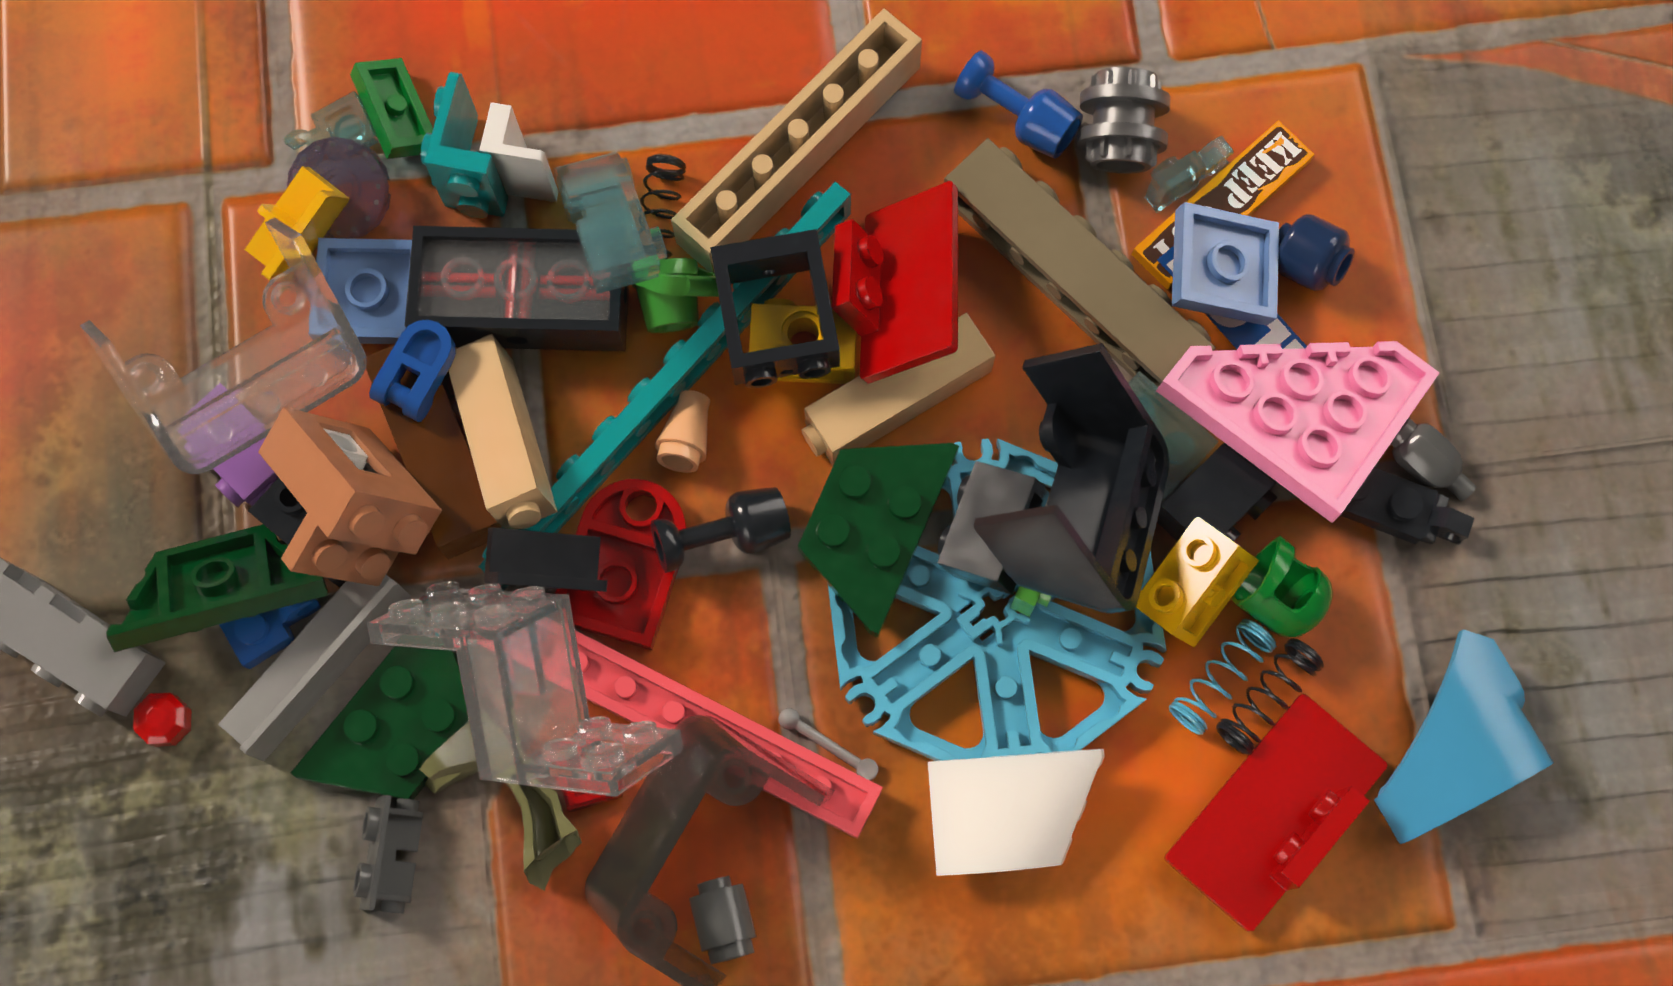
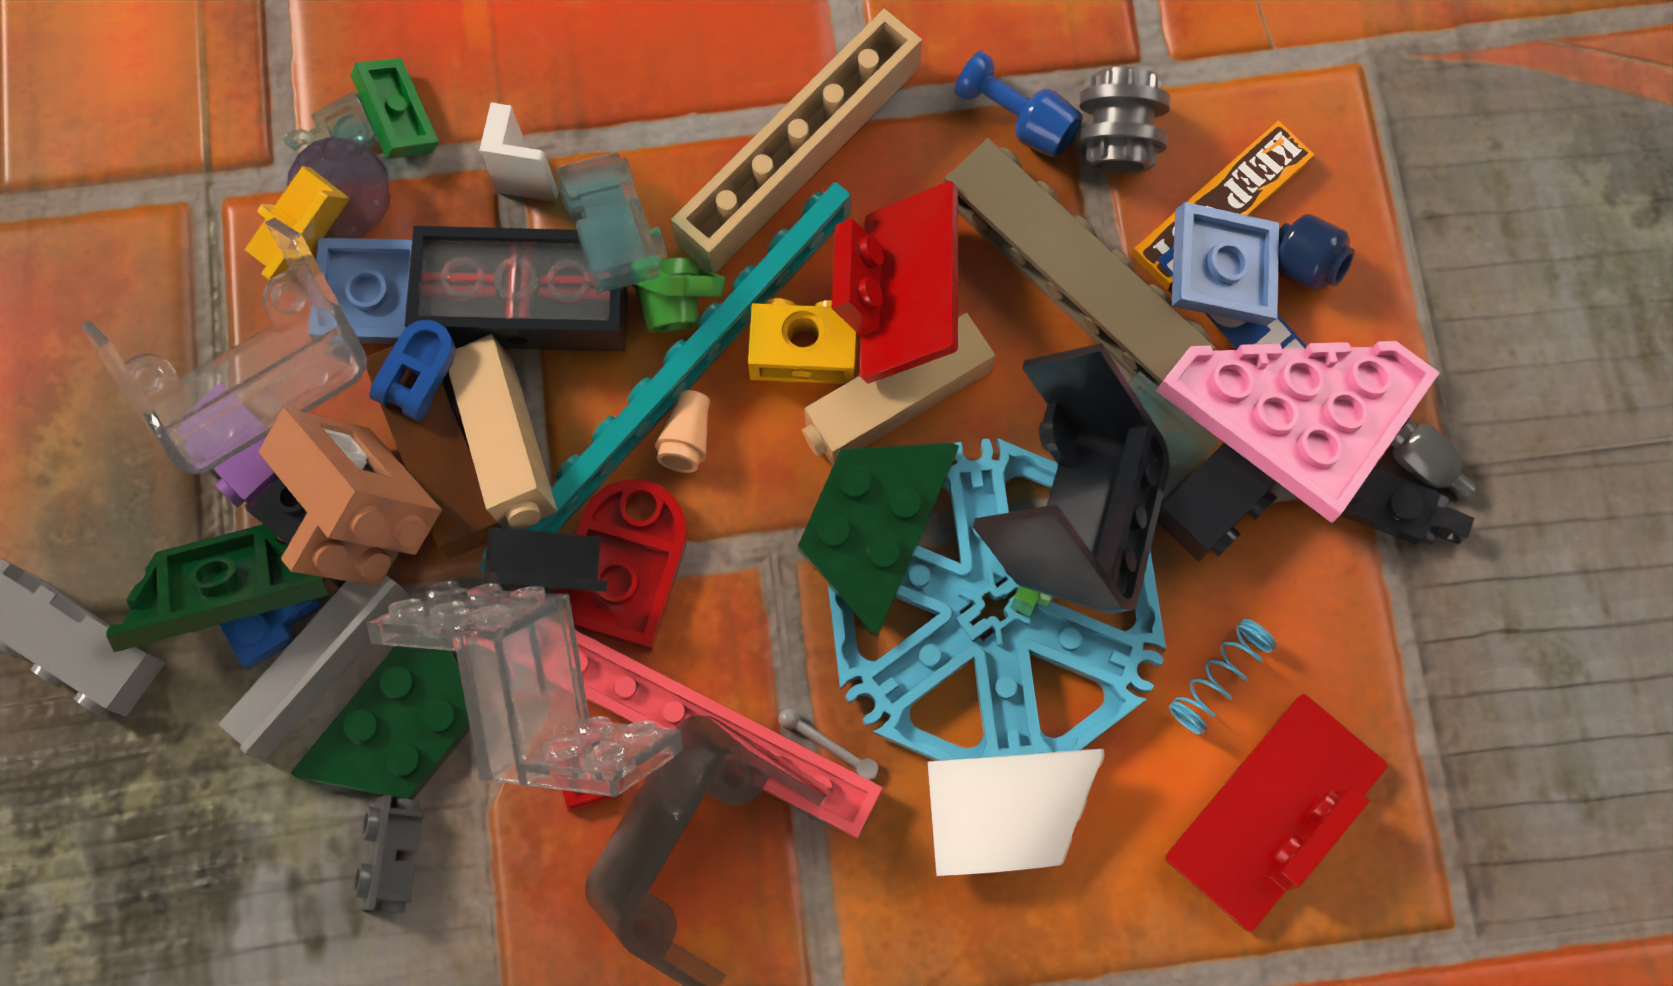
red tile [133,693,192,747] -> none
olive animal [419,708,582,891] -> none
teal bracket [421,72,508,218] -> none
black piece [630,154,686,265] -> none
black piece [651,487,791,573] -> none
dark grey brick [689,876,757,965] -> none
black window [710,229,840,388] -> none
black brick [937,461,1050,595] -> none
yellow bracket [1136,517,1259,648] -> none
clear light blue plate [1145,136,1234,213] -> none
black piece [1216,638,1324,754] -> none
green helmet [1232,536,1333,637] -> none
dark azure panel [1374,629,1554,844] -> none

